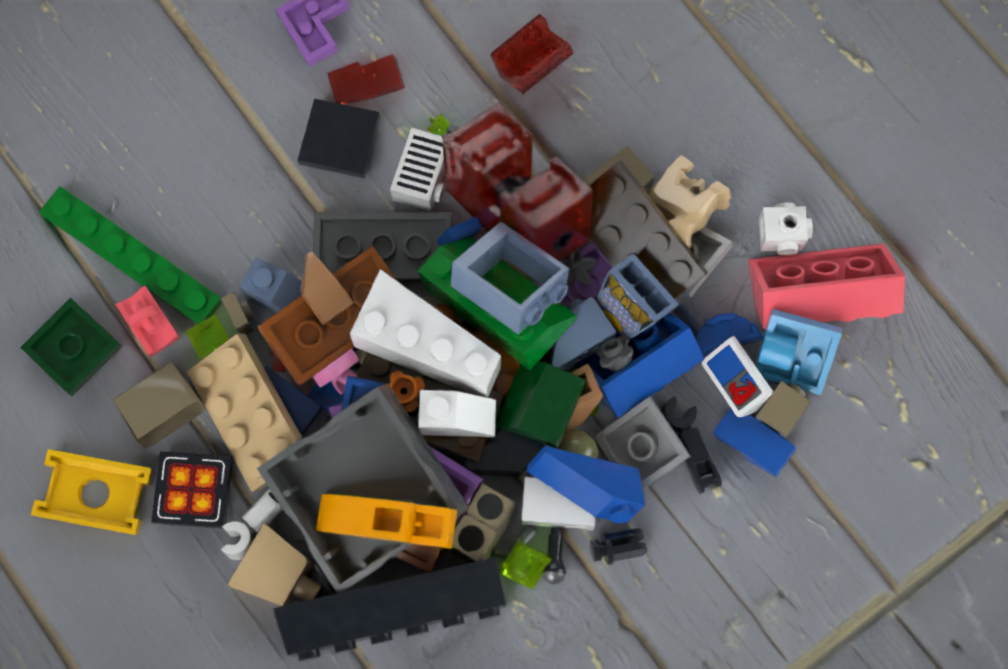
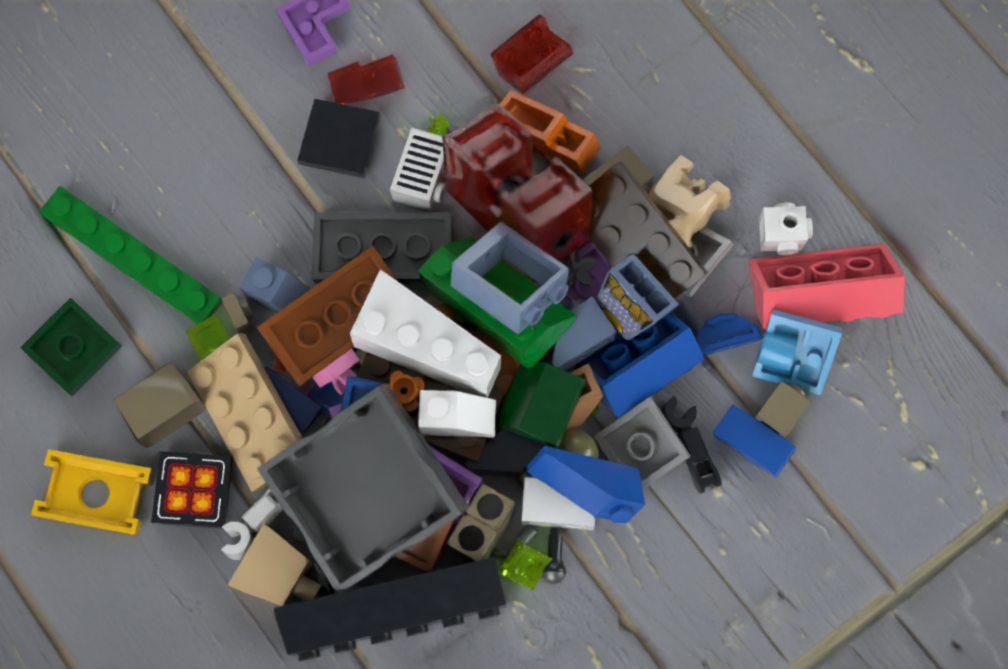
coral hips [116,286,180,357] -> none
medium nougat slope [300,251,354,325] -> none
light orange slope [316,494,457,549] -> none
blue tile [437,216,482,246] -> none
black arm [590,528,648,565] -> none
dark grey plate [596,336,634,371] -> none
slope [702,336,773,418] -> none
none -> orange slope [492,90,601,174]

